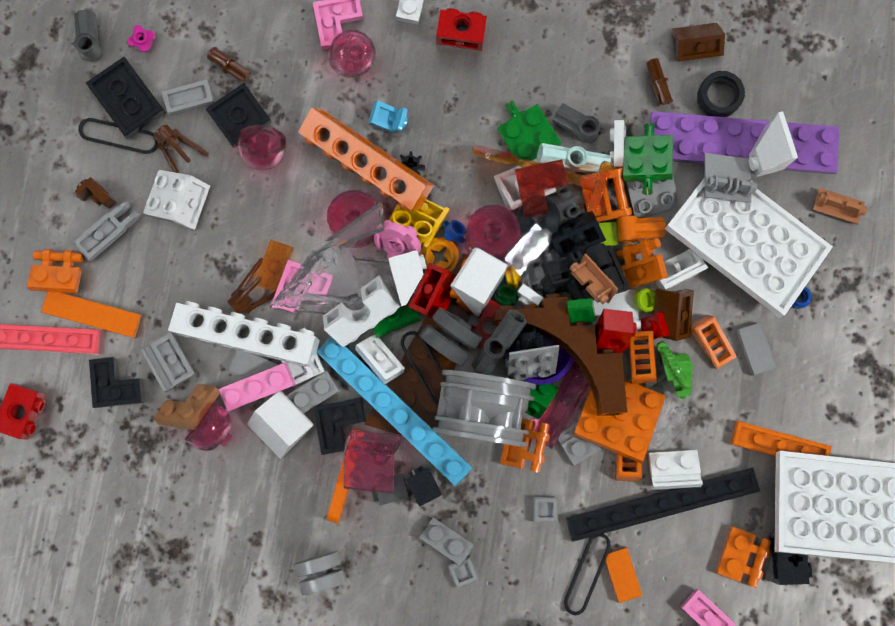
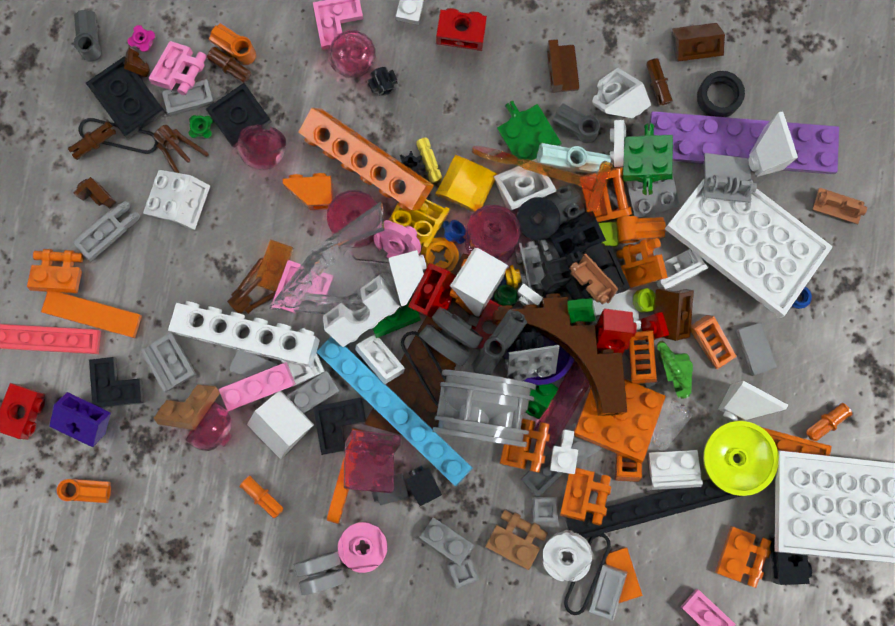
medium azure bracket [368,100,408,134] -> none
clear hinge [504,223,552,275] -> none
clear red plate [515,159,567,217] -> none
none -> dark purple brick [49,392,111,447]
none -> orange piece [57,478,111,503]
none -> reddish brown pin [68,121,116,160]
none -> reddish brown tile [124,48,150,77]
none -> bright pink plate [148,41,207,95]
none -> green plate [188,115,213,139]
none -> orange piece [209,23,256,65]
none -> orange axle [239,475,283,518]
none -> orange slope [283,173,334,210]
none -> bright pink plate [338,522,388,573]
none -> black gear [368,67,398,96]
none -> light yellow axle [416,137,442,183]
none -> yellow slope [435,155,498,215]
none -> medium nougat plate [485,509,548,570]
none -> dark grey plate [521,449,563,497]
none -> white plate [543,530,593,582]
none -> reddish brown panel [546,39,579,93]
none -> white plate [550,430,578,474]
none -> orange plate [560,468,612,525]
none -> light grey tile [589,564,628,621]
none -> white slope [592,68,651,118]
none -> neon yellow dish [703,421,779,496]
none -> white slope [718,381,788,422]
none -> orange axle [806,403,852,441]

